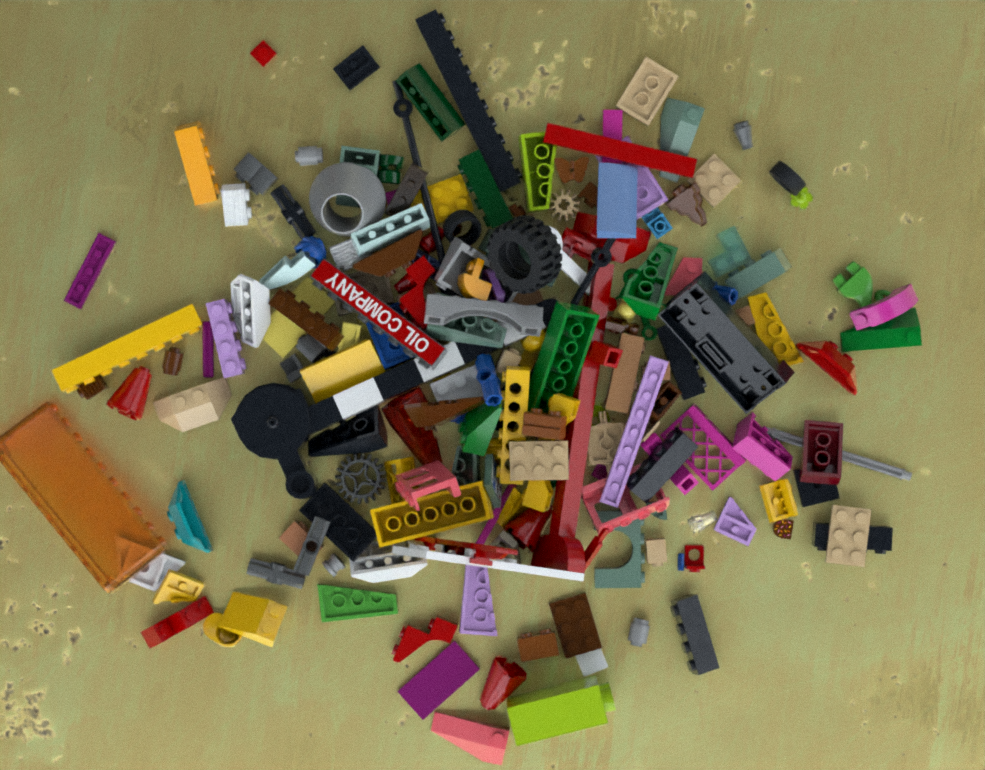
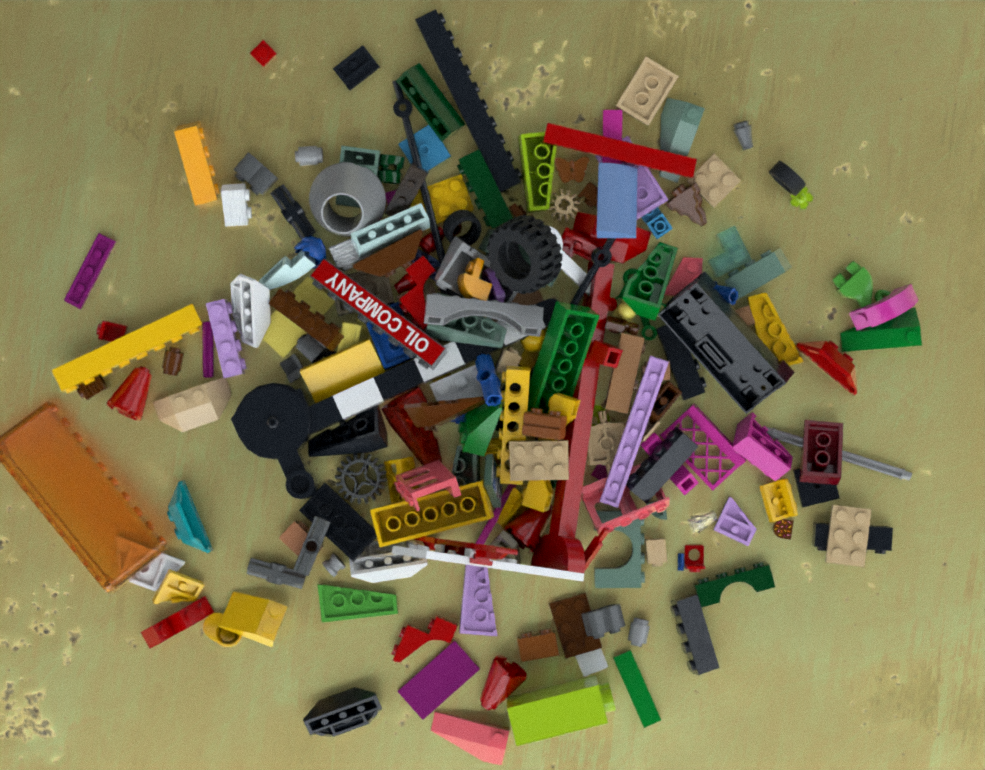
none -> red bracket [96,321,128,342]
none -> black wedge [303,687,382,737]
none -> dark azure plate [398,125,451,171]
none -> dark grey brick [581,604,625,639]
none -> green tile [613,650,661,728]
none -> dark green arch [694,561,775,608]

